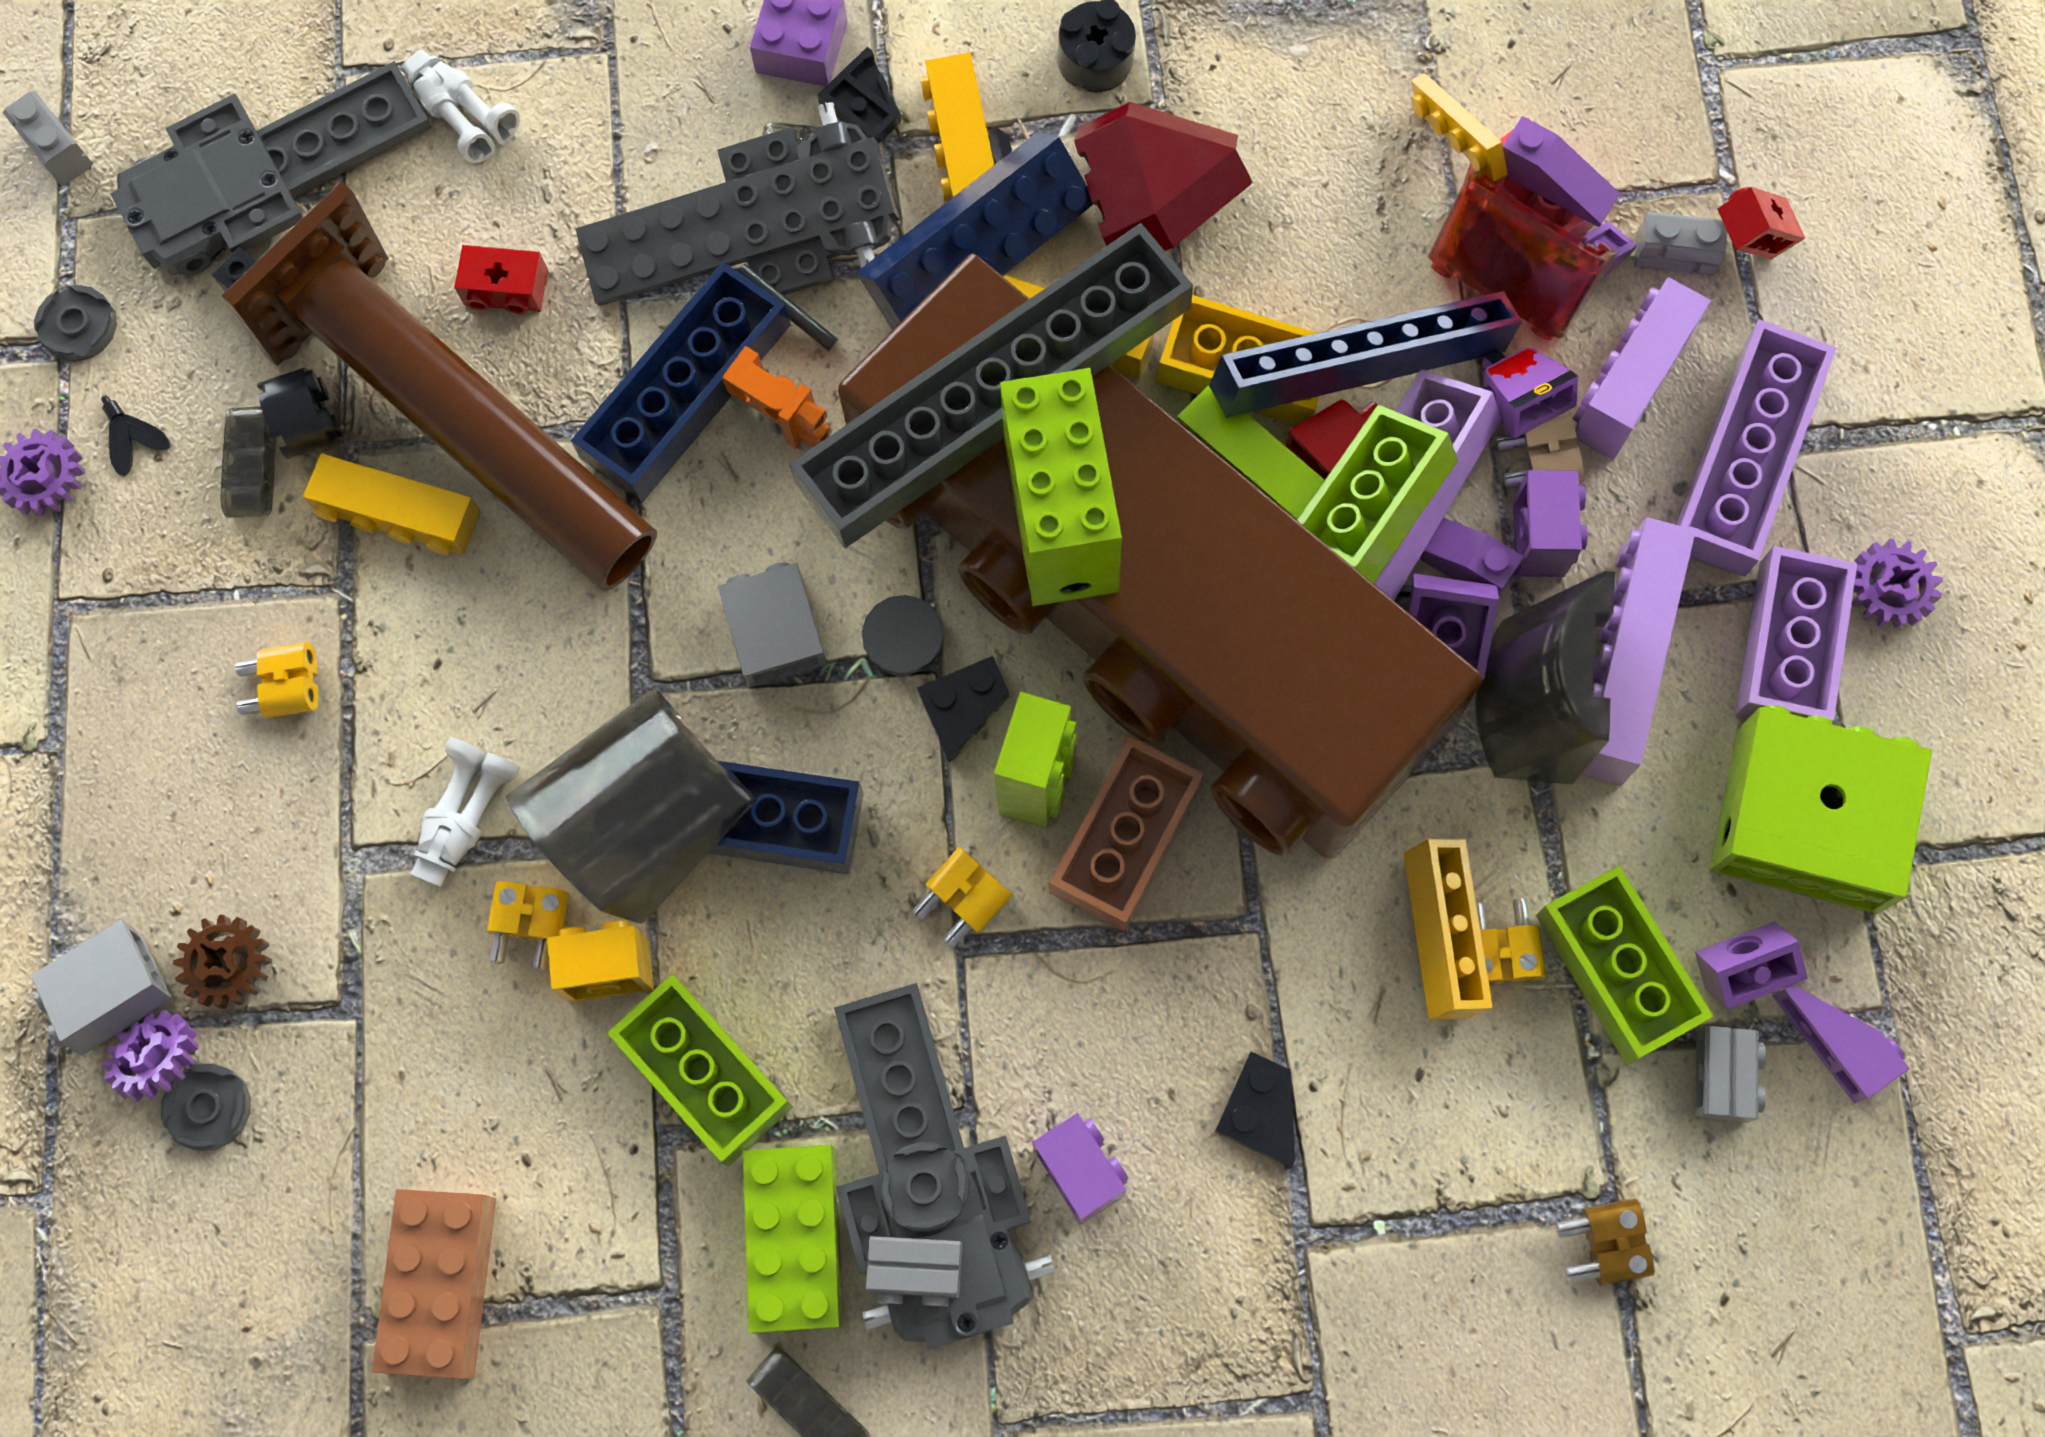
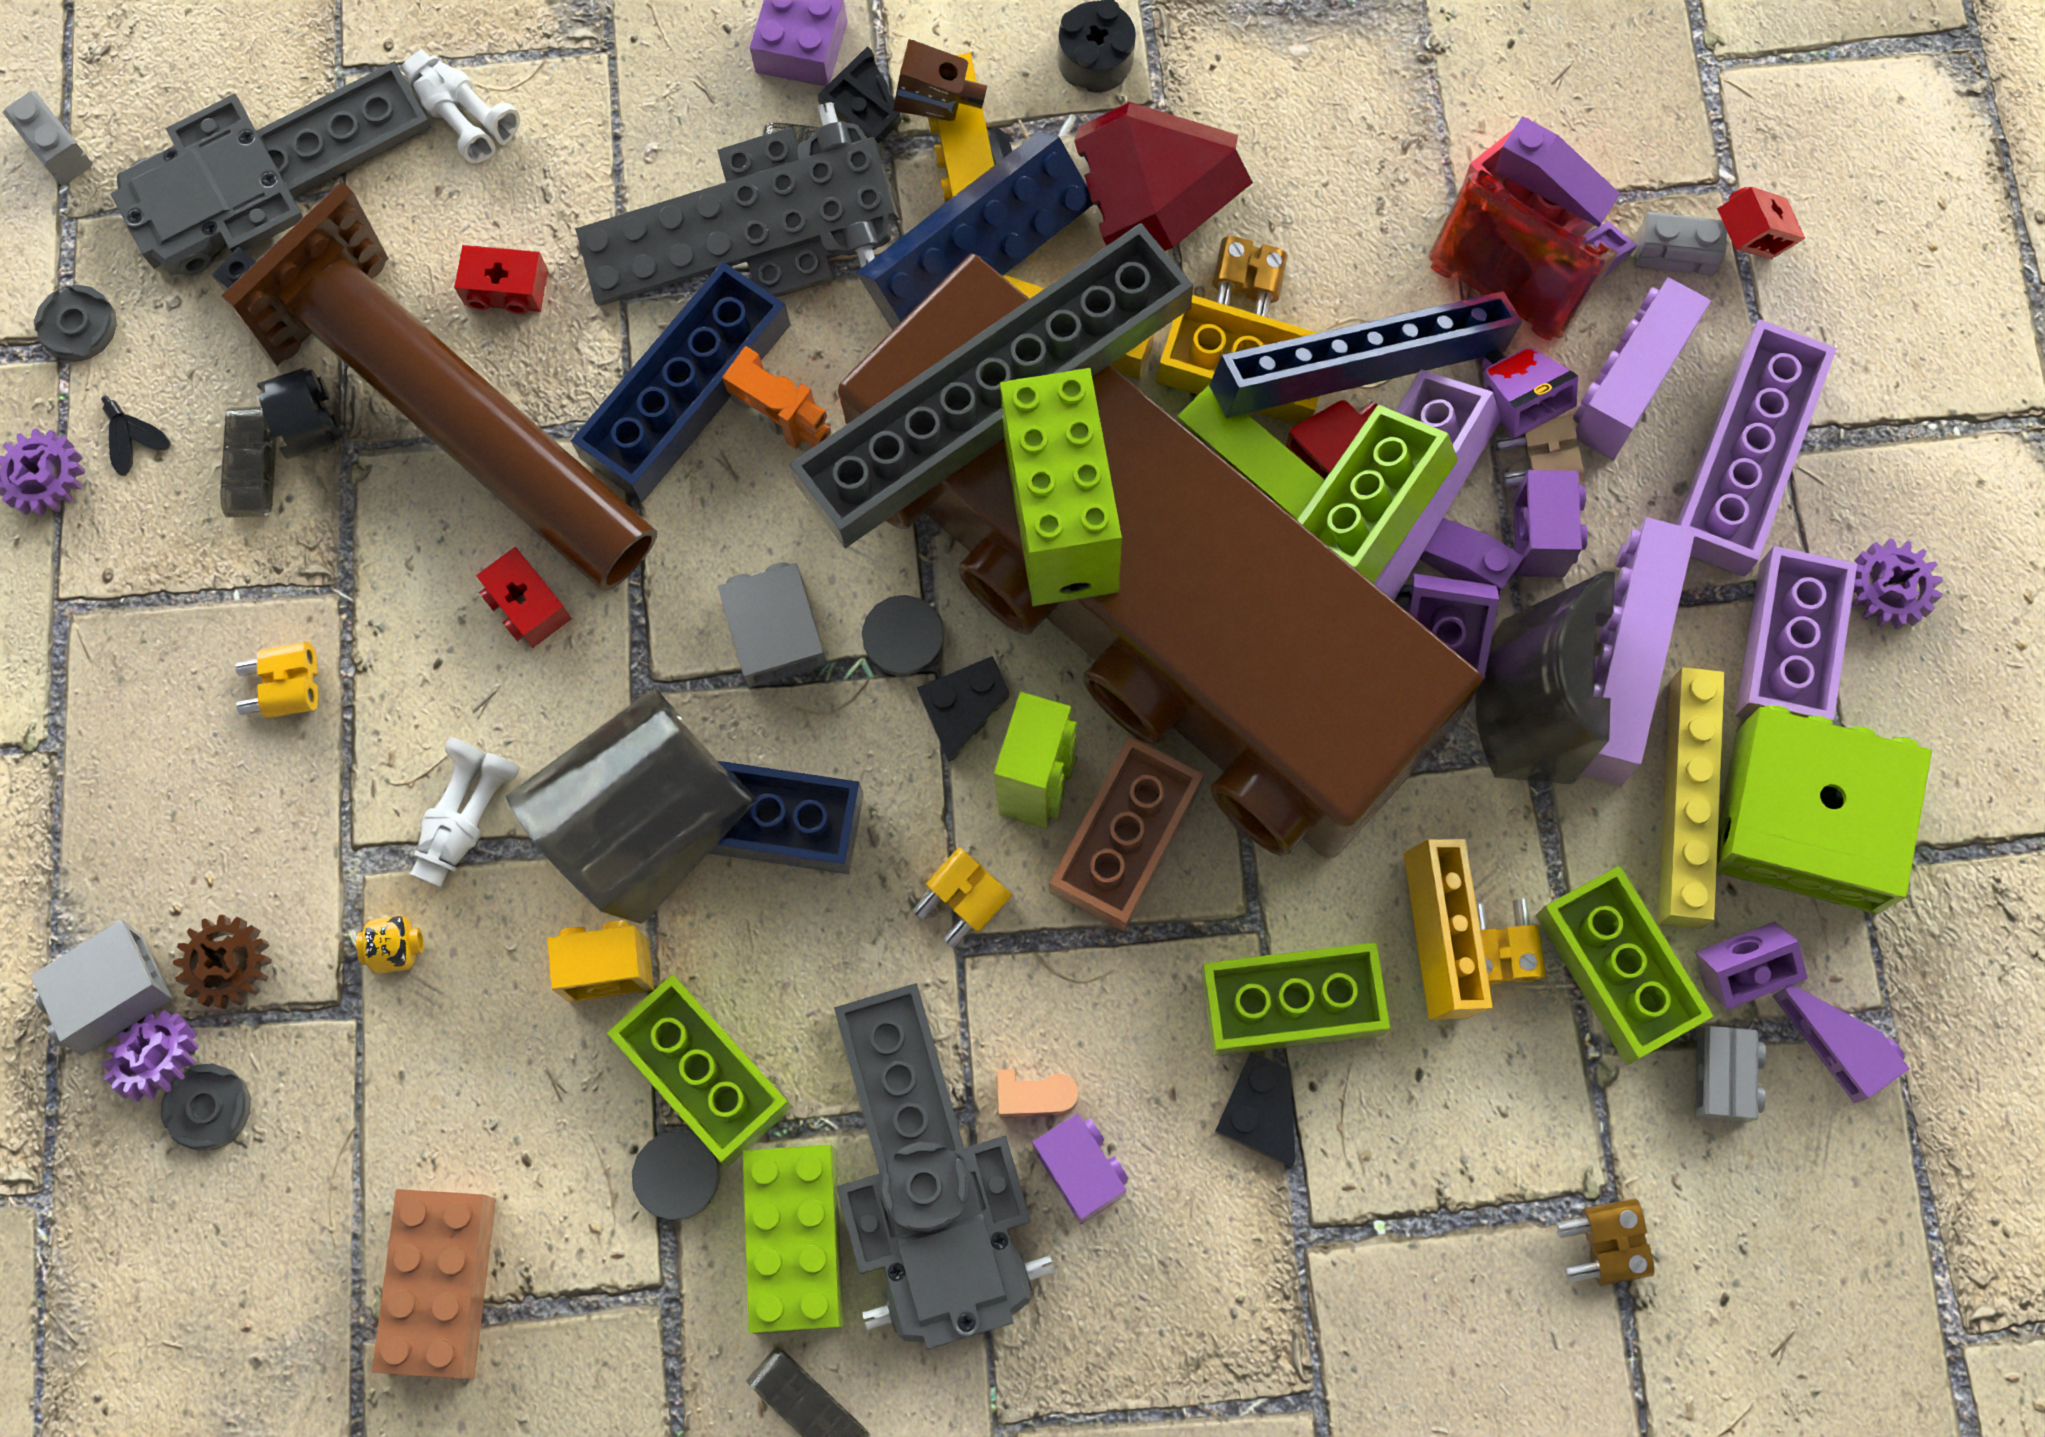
yellow brick [303,454,481,555] -> none
yellow piece [486,881,570,971] -> none
pearl dark grey bar [738,264,838,351] -> none
light grey brick [866,1236,962,1307] -> none
yellow plate [1411,73,1508,182] -> none
none -> yellow head [356,916,424,974]
none -> red brick [476,546,572,648]
none -> dark grey tile [632,1131,720,1221]
none -> reddish brown torso [893,39,987,121]
none -> light nougat leg [997,1069,1078,1118]
none -> lime brick [1201,942,1391,1057]
none -> pearl gold piece [1212,236,1288,317]
none -> light yellow brick [1658,667,1724,929]

